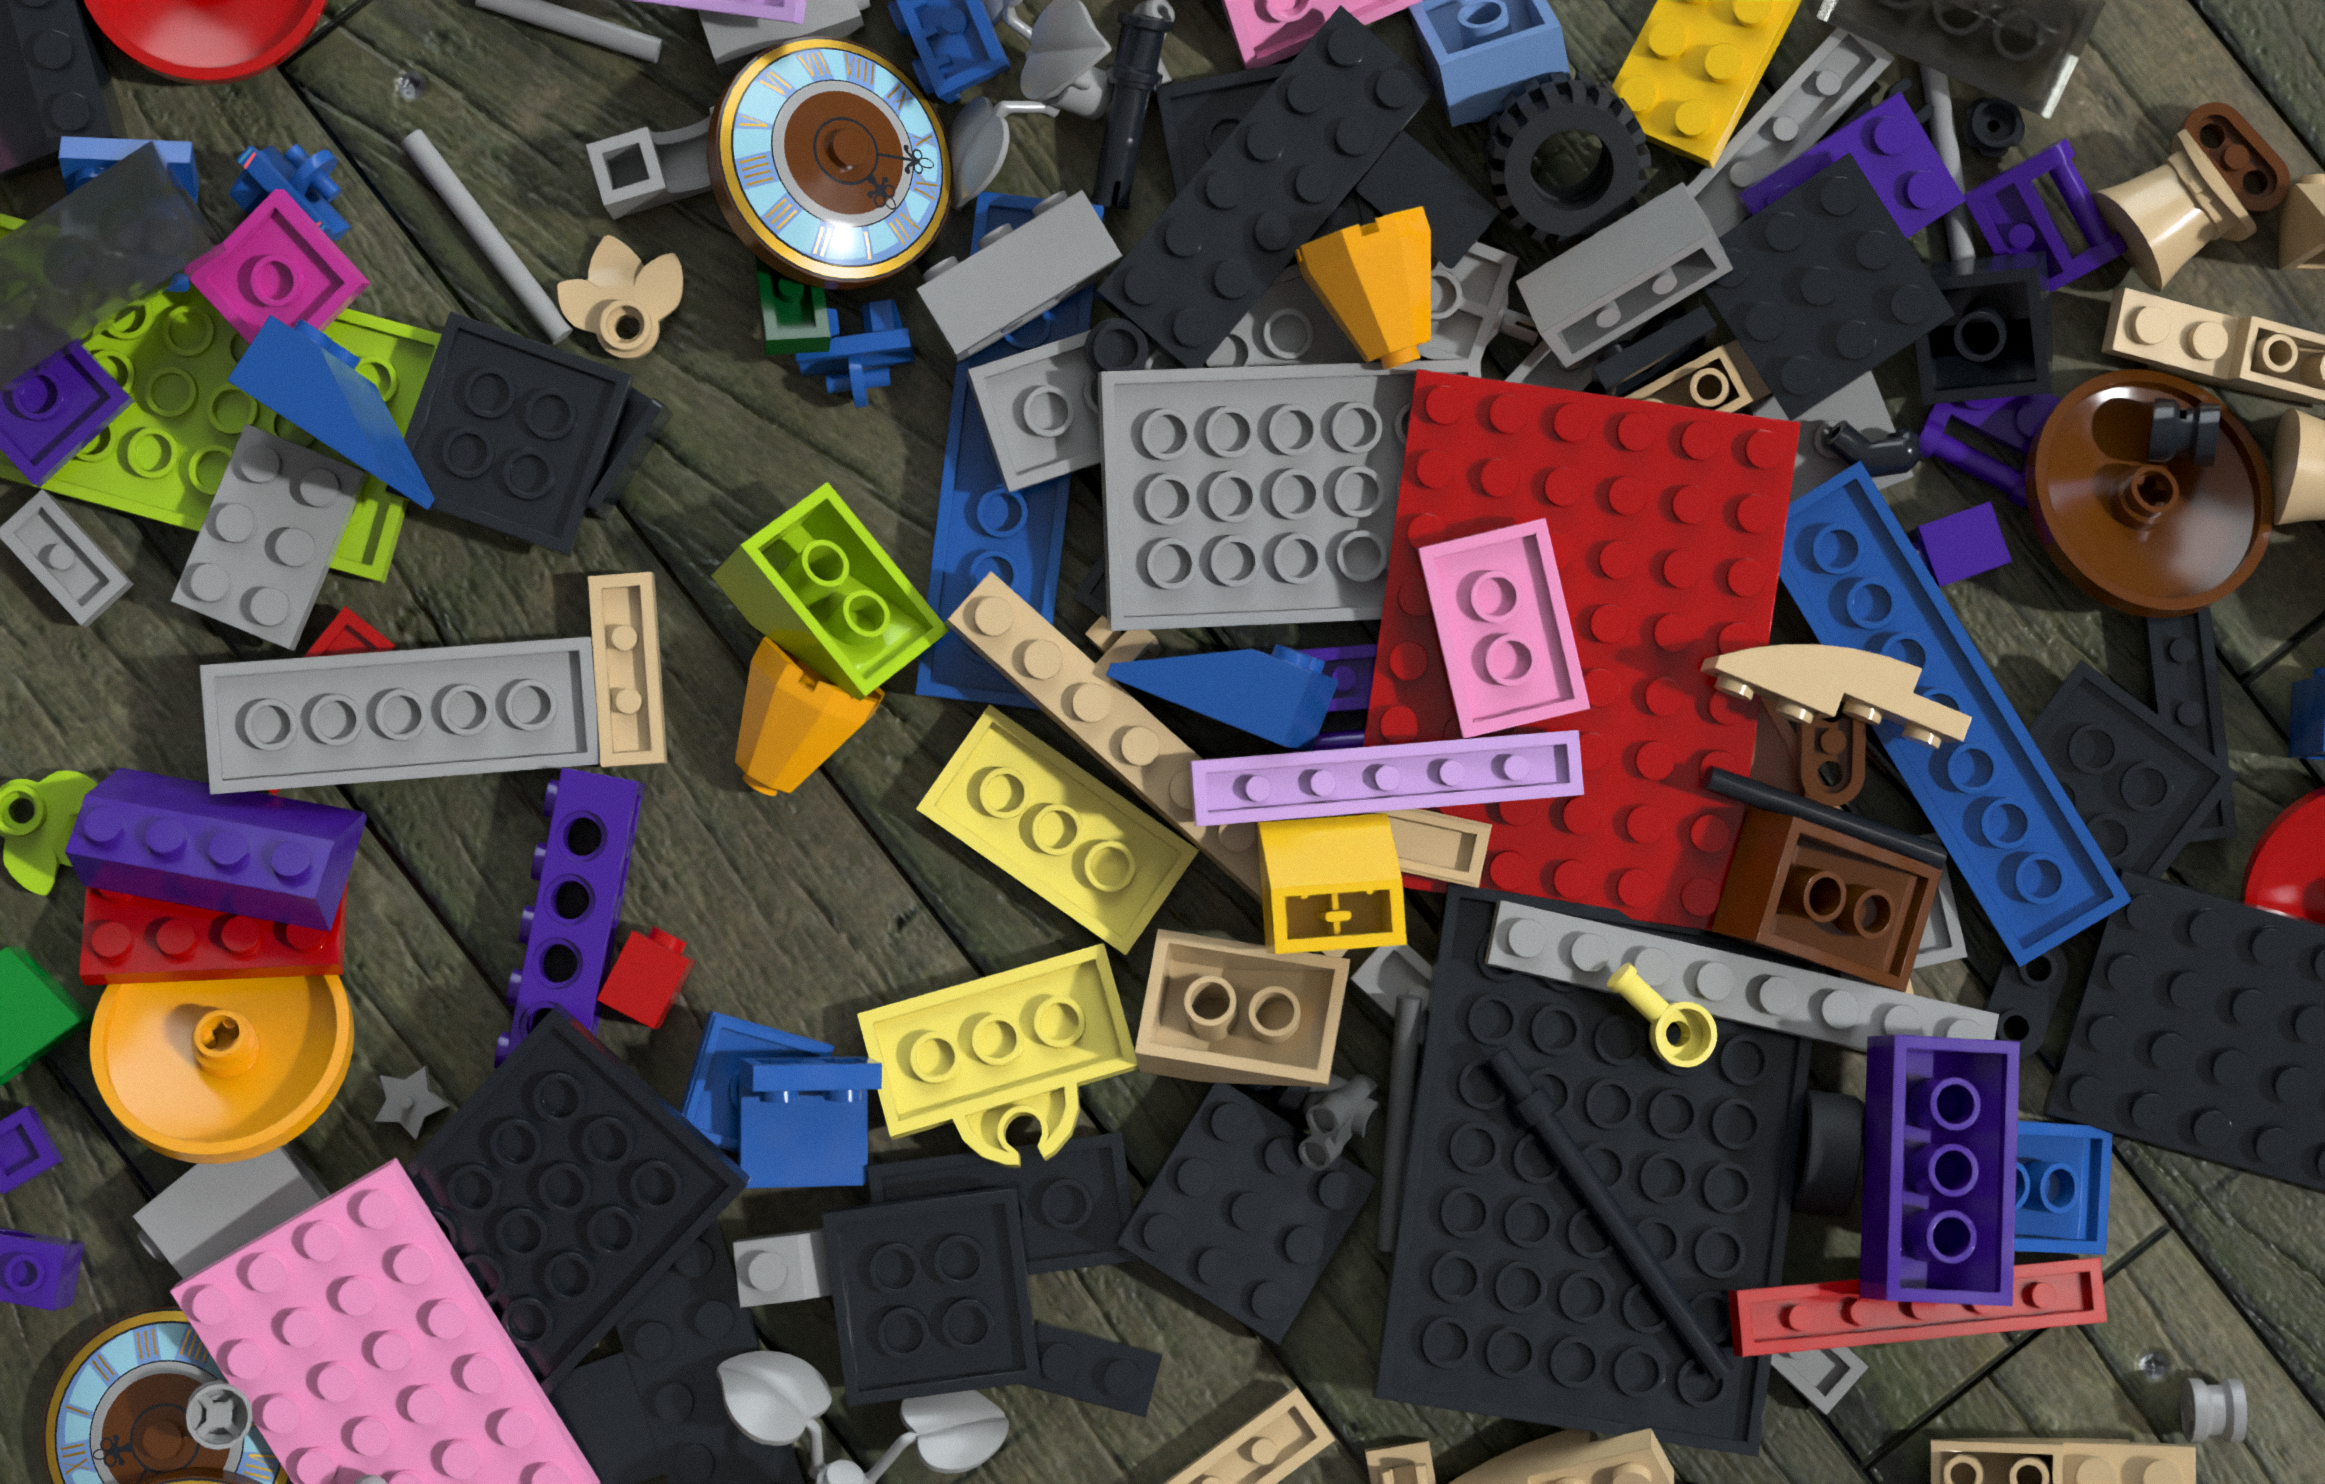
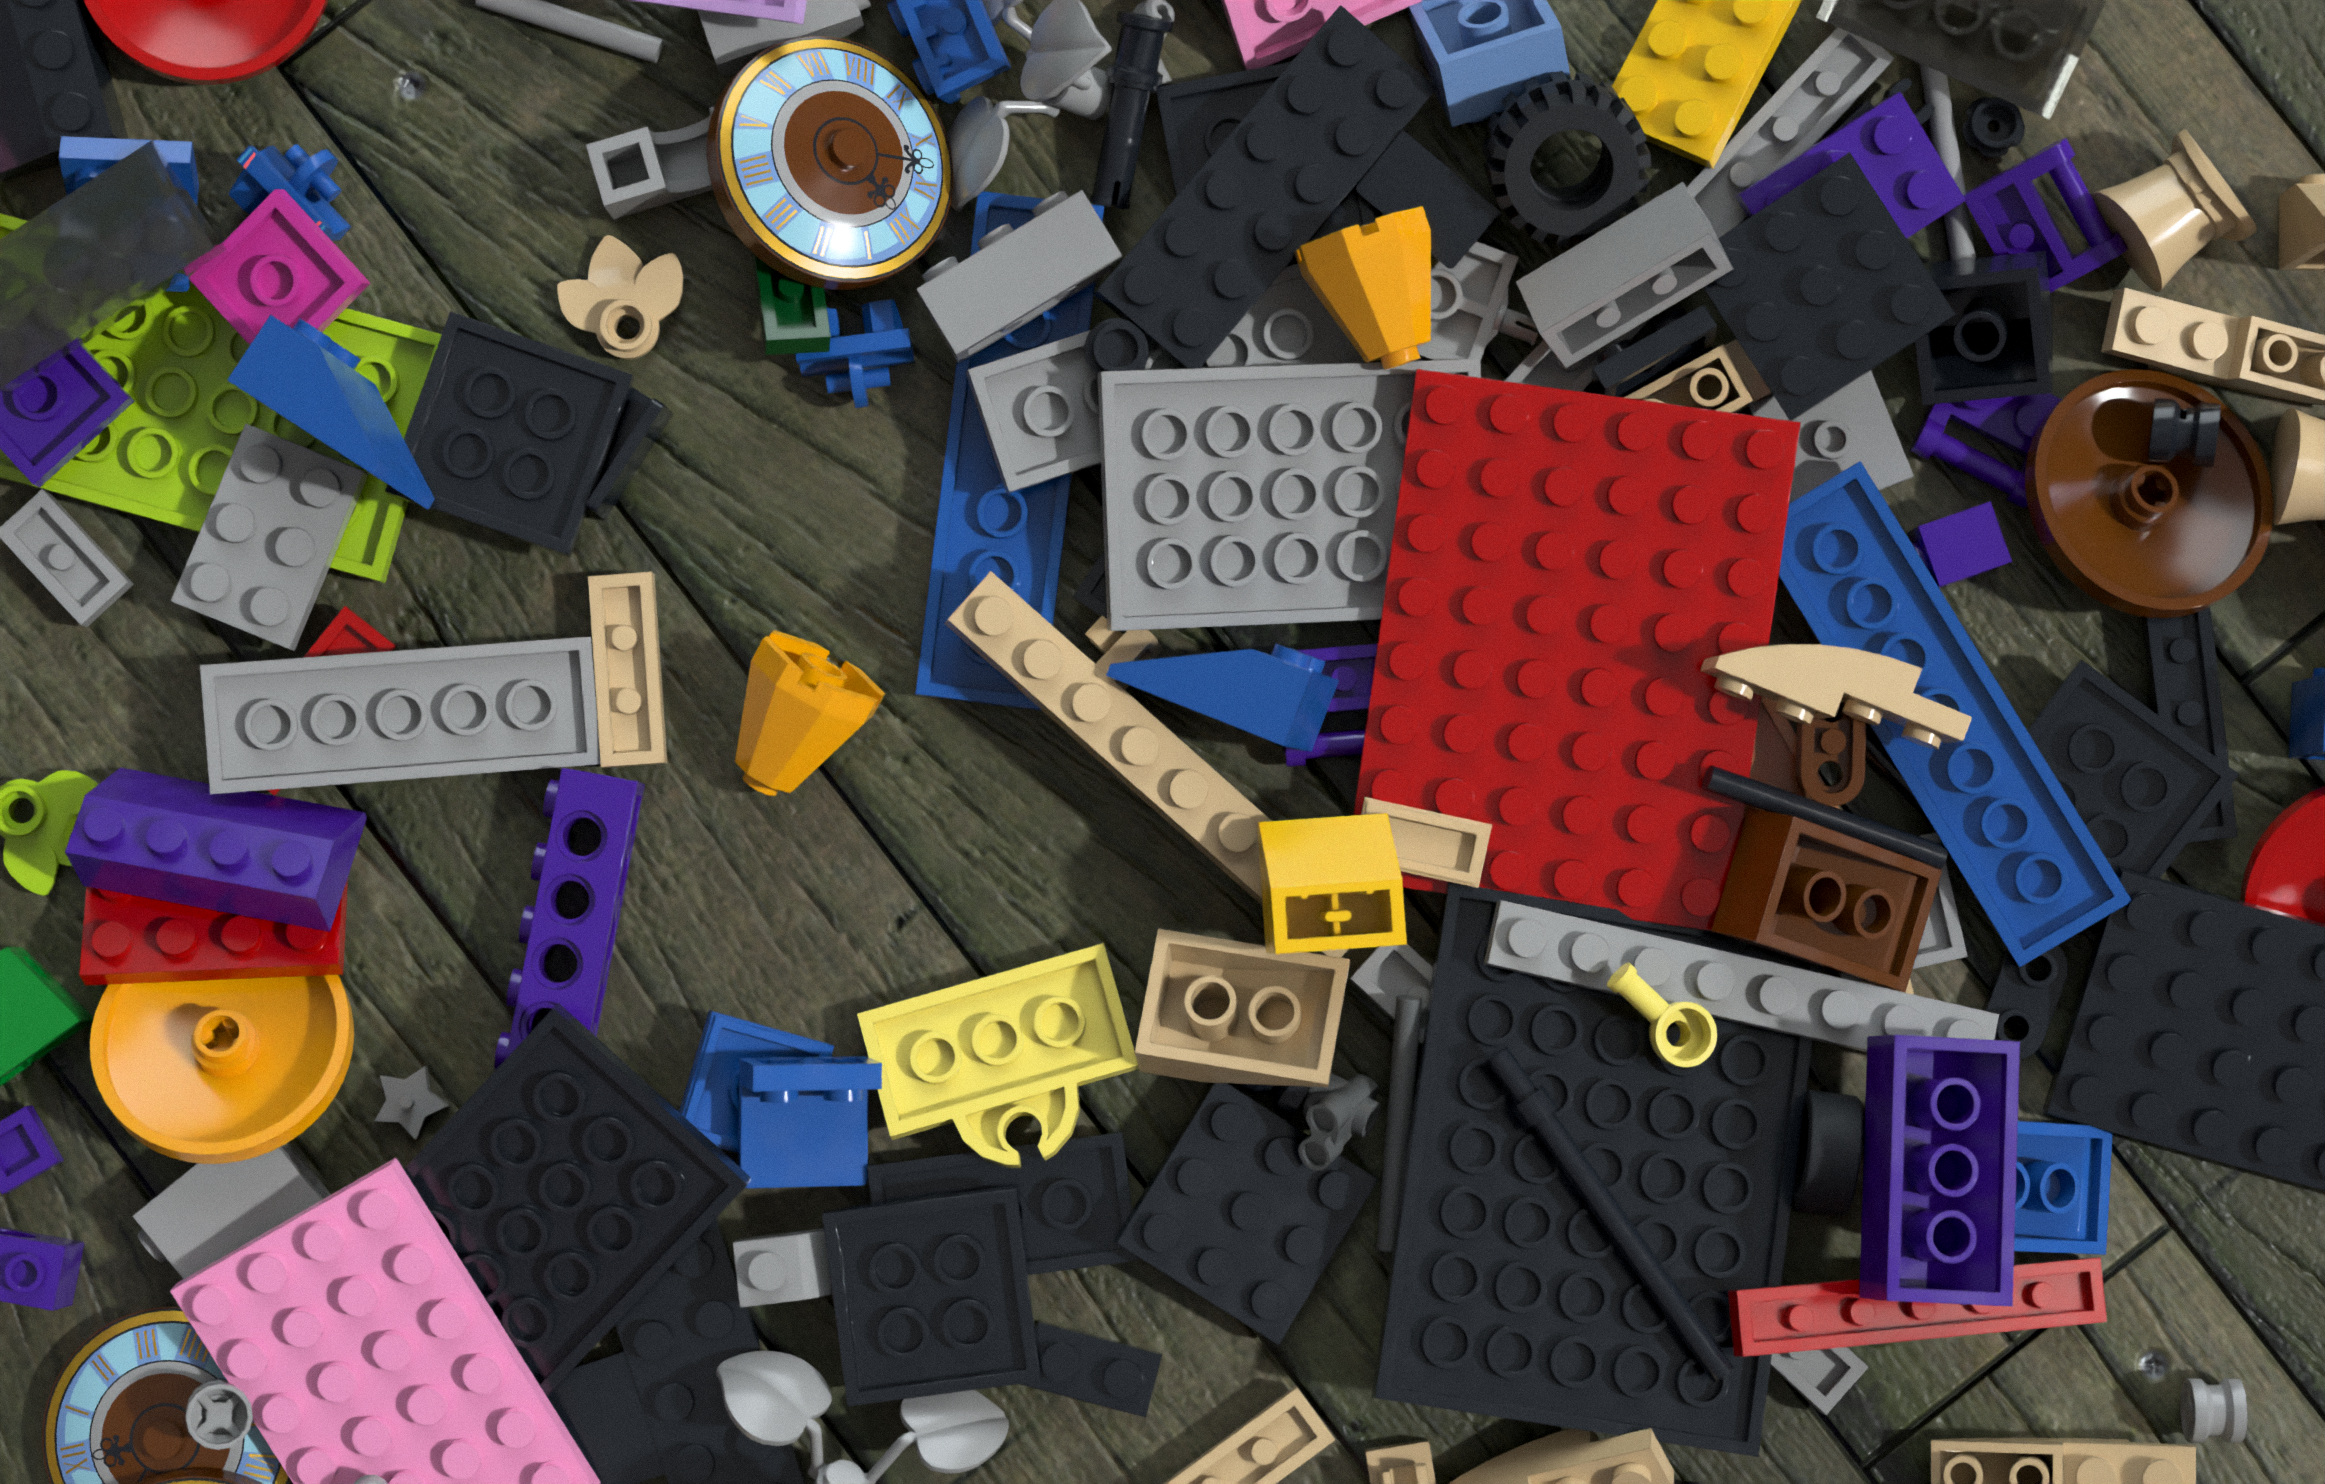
light grey bar [401,129,573,345] -> none
red brick [597,926,696,1029] -> none
lime slope [711,482,950,701] -> none
light yellow plate [916,704,1199,955] -> none
lavender plate [1189,730,1584,827] -> none
bright pink plate [1417,518,1590,739] -> none
black arm [1824,420,1921,478] -> none
reddish brown plate [2178,102,2290,216] -> none

